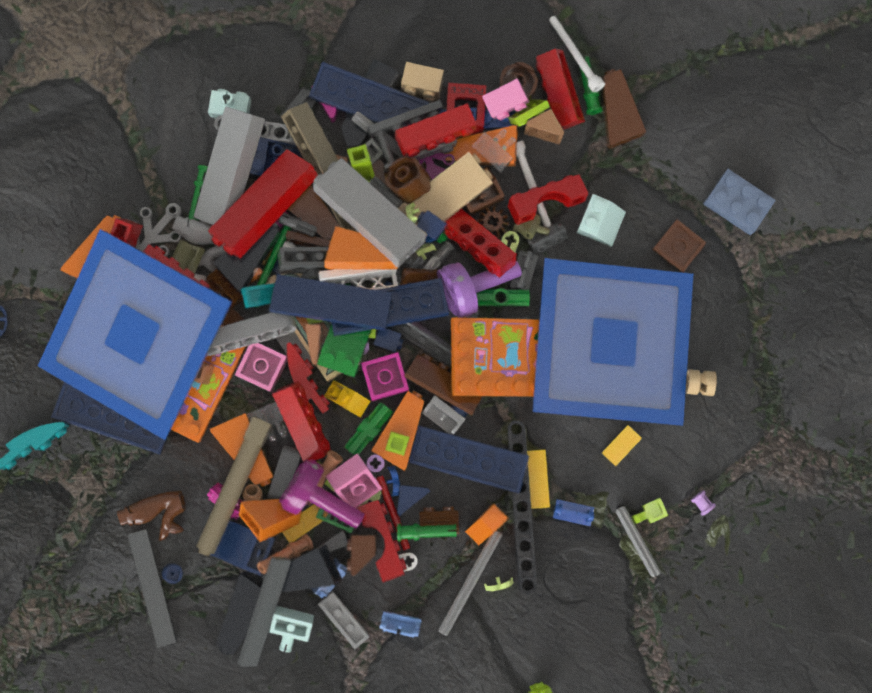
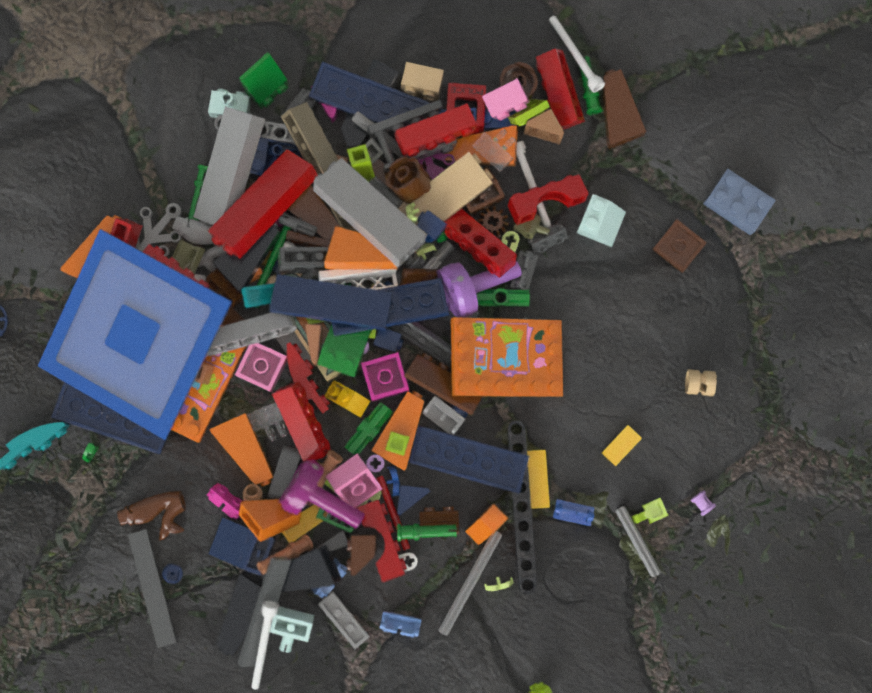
dark tan brick [196,416,273,556] -> none
baseplate [532,258,693,426] -> none
none -> green tile [82,443,99,463]
none -> green slope [239,52,289,109]
none -> white piece [251,601,279,689]

